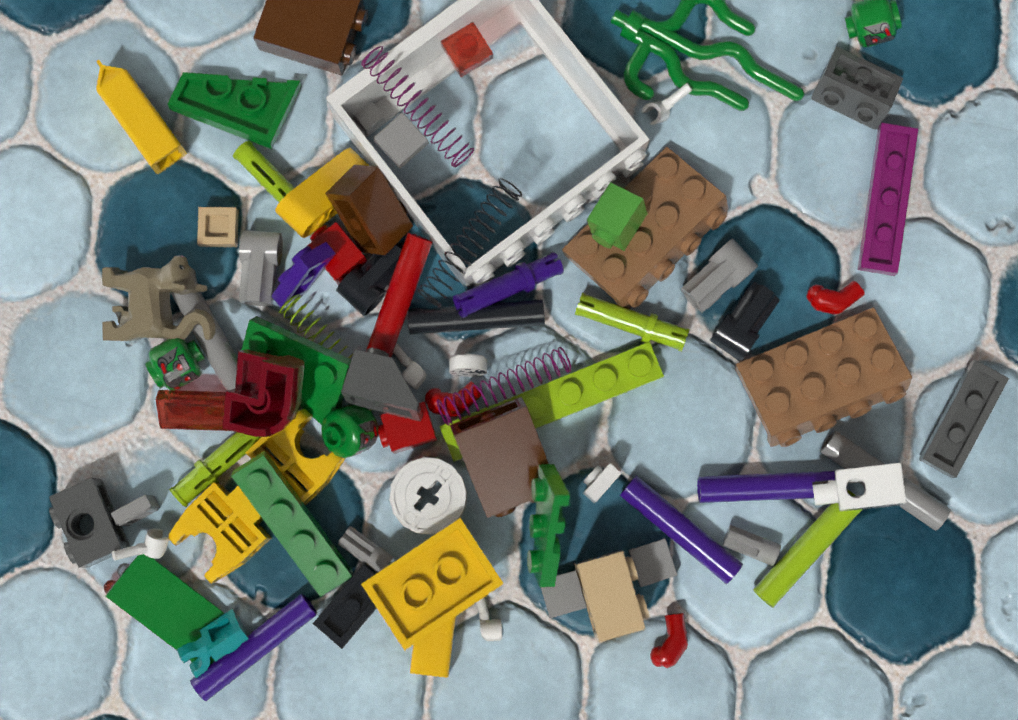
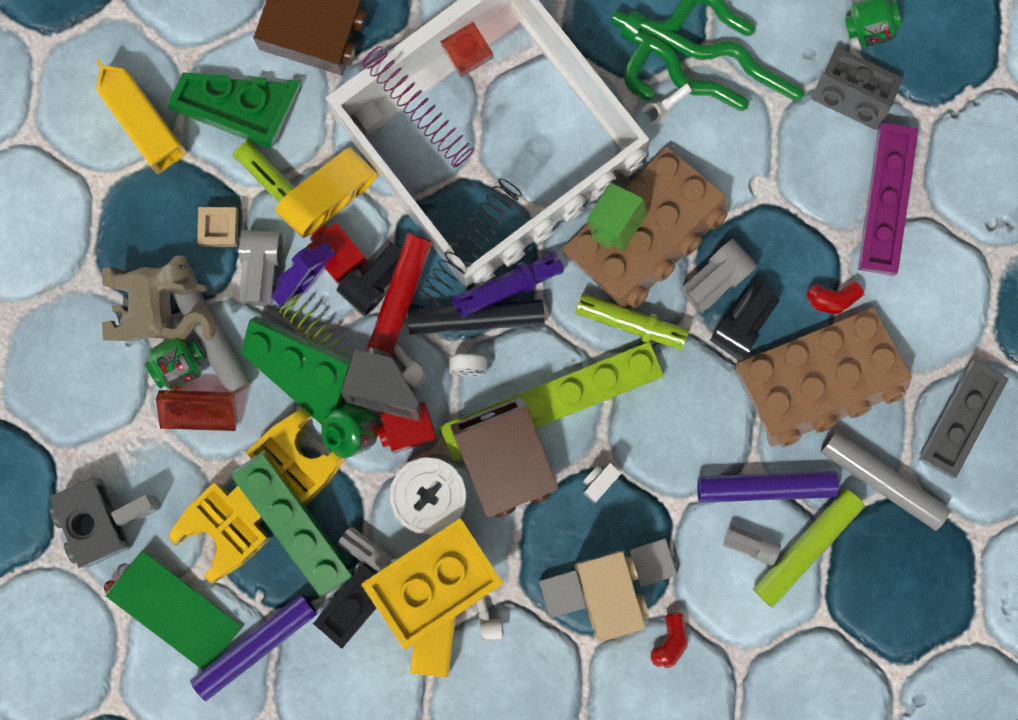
white hand [112,528,169,561] -> none
lime pin [169,432,261,507] -> none
teal plate [177,609,249,678] -> none
dark red brick [223,349,304,437] -> none
reddish brown brick [325,165,413,255] -> none
light grey tile [373,112,429,169] -> none
red arm [424,381,482,417] -> none
magenta piece [437,347,571,425] -> none
green wing [527,464,570,588] -> none
dark purple piece [619,475,743,584] -> none
white torso [812,463,906,511] -> none

